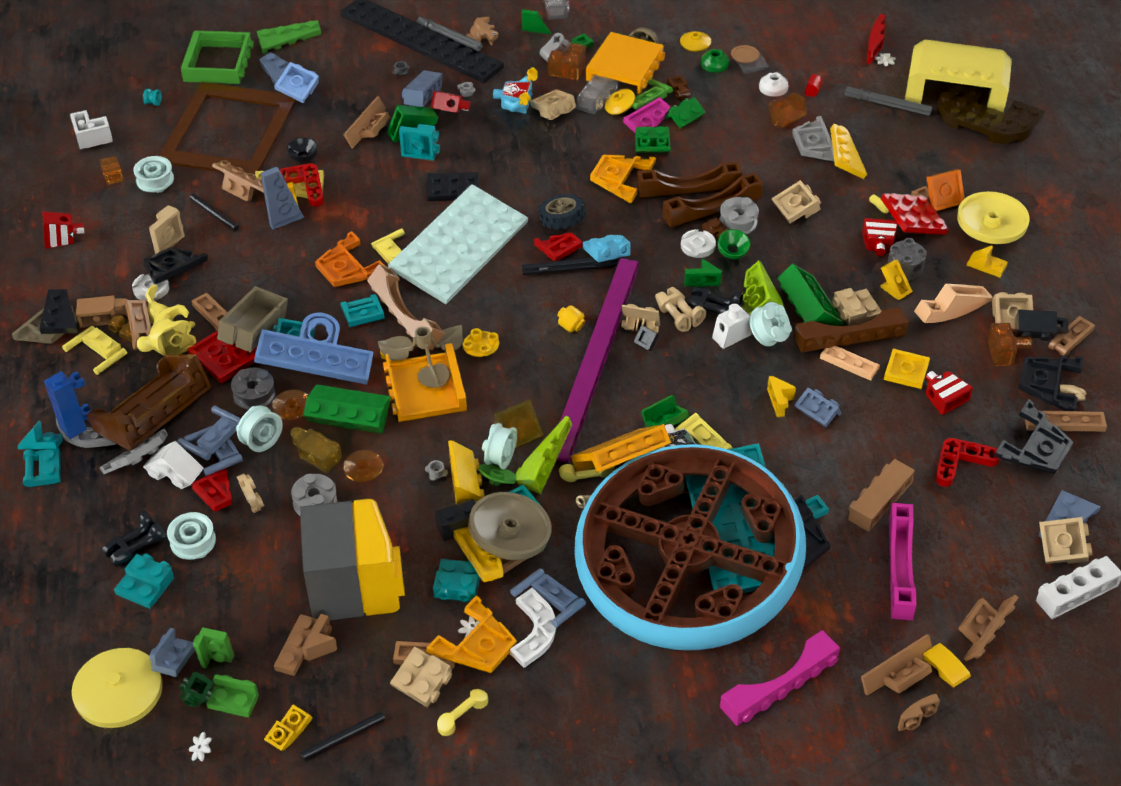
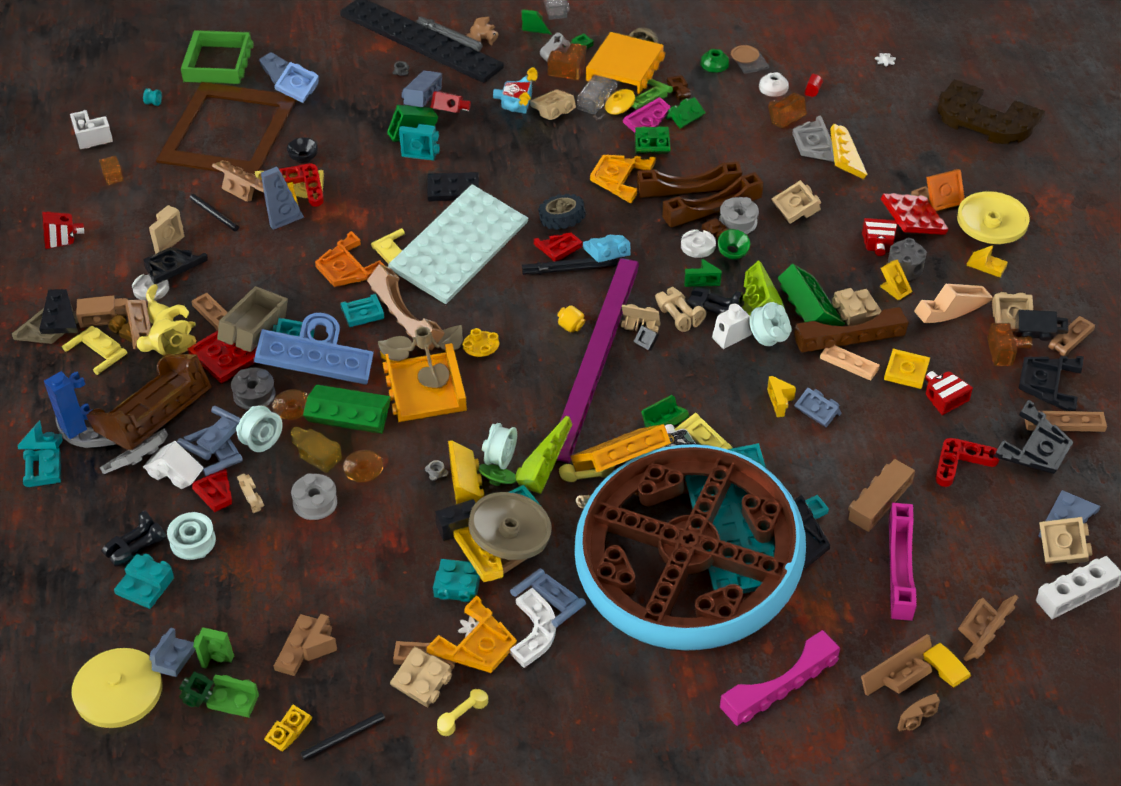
light aqua wheel [134,156,174,193] -> none
white plant [189,732,212,761] -> none
bright green wing [257,20,321,54] -> none
piece [300,499,405,620] -> none
medium nougat bracket [343,96,391,148] -> none
light grey plate [457,82,475,97] -> none
clear yellow slope [494,399,543,448] -> none
yellow dish [680,31,711,52] -> none
dark grey axle [845,86,932,116] -> none
red slope [867,14,886,64] -> none
light yellow arm [869,195,889,214] -> none
light yellow slope [905,39,1012,113] -> none
tan arm [1058,384,1087,401] -> none

